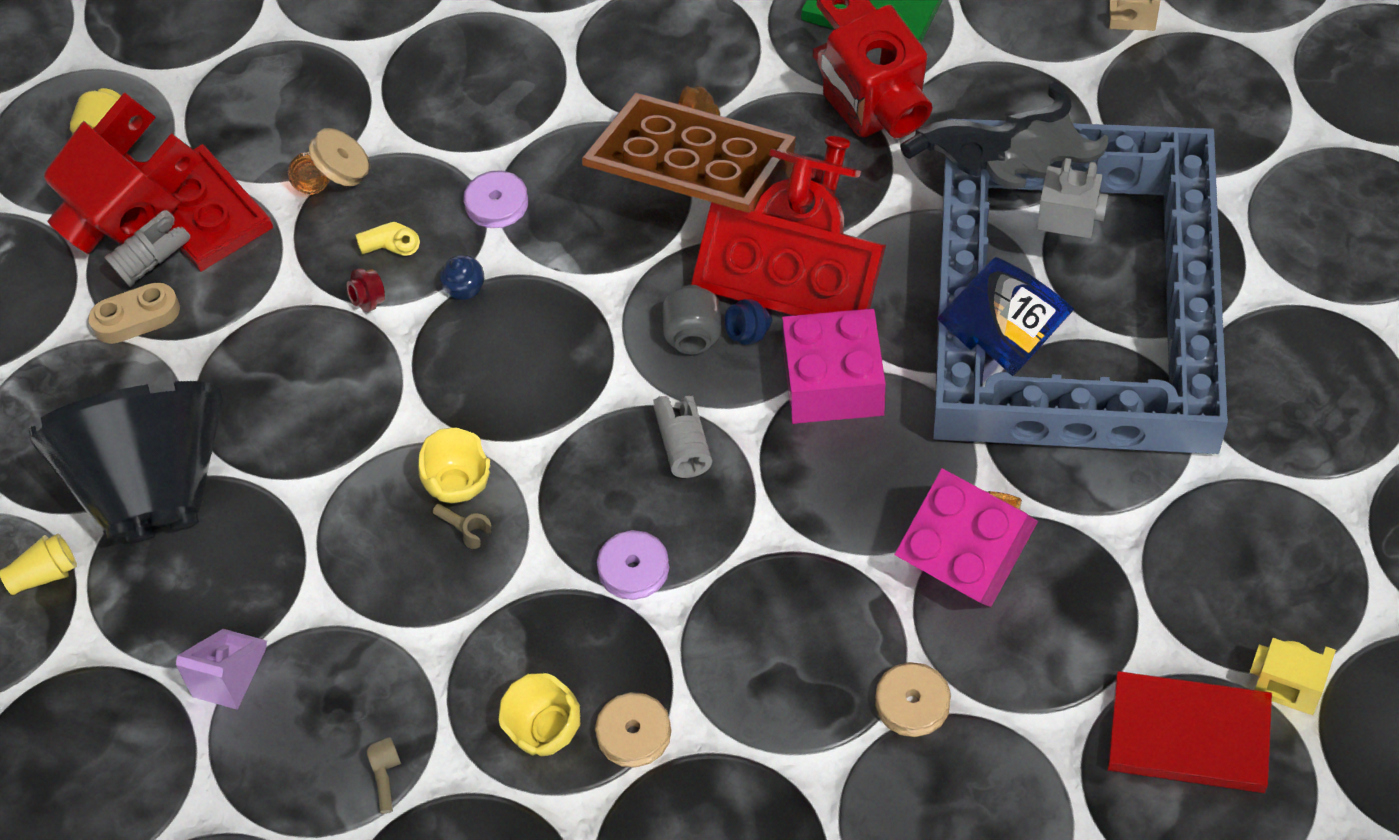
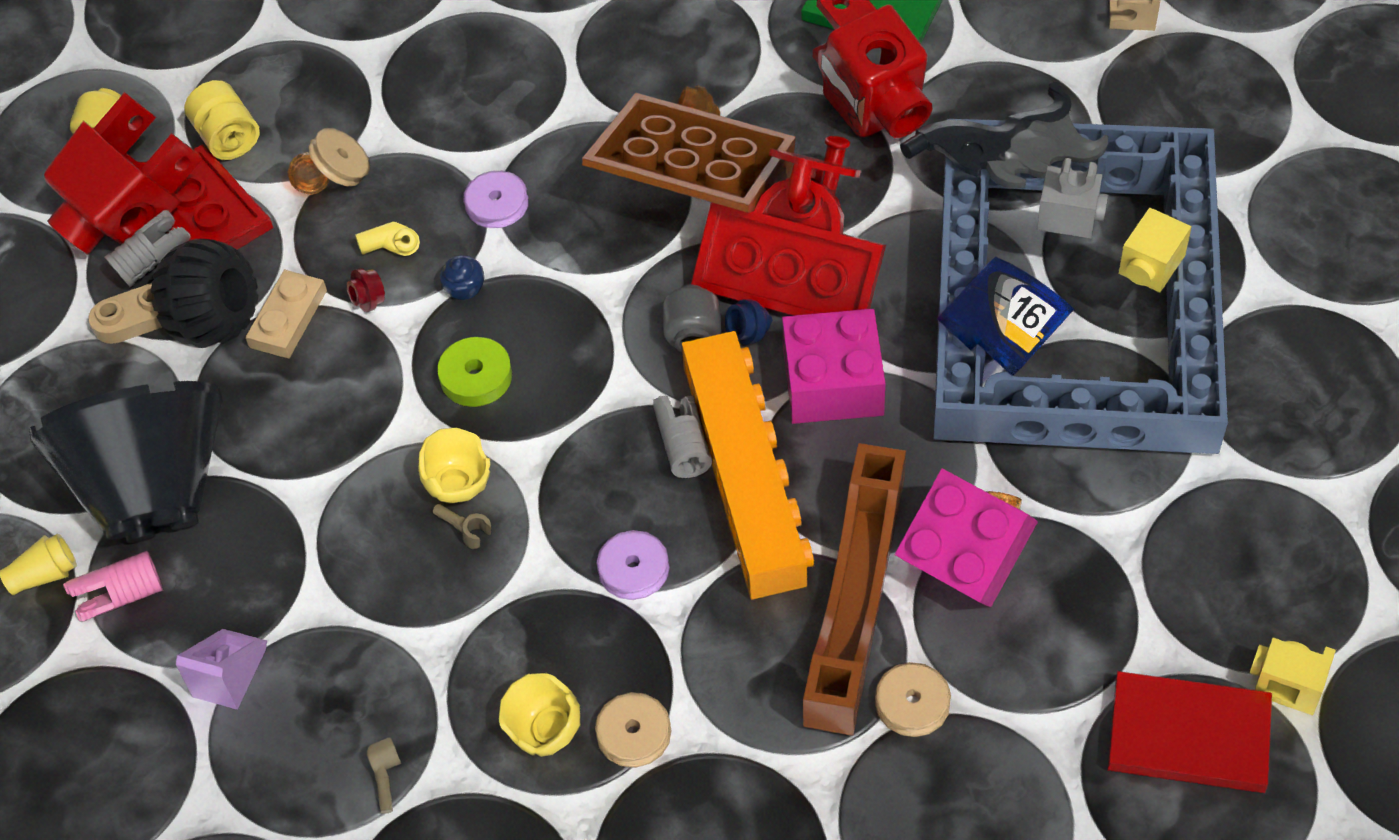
none -> bright pink hinge [63,551,163,621]
none -> black wheel [151,239,259,348]
none -> light yellow wheel [184,80,260,160]
none -> tan plate [245,269,327,359]
none -> lime piece [438,337,512,407]
none -> light orange brick [682,331,814,600]
none -> dark orange arch [803,443,906,736]
none -> light yellow brick [1118,207,1192,292]

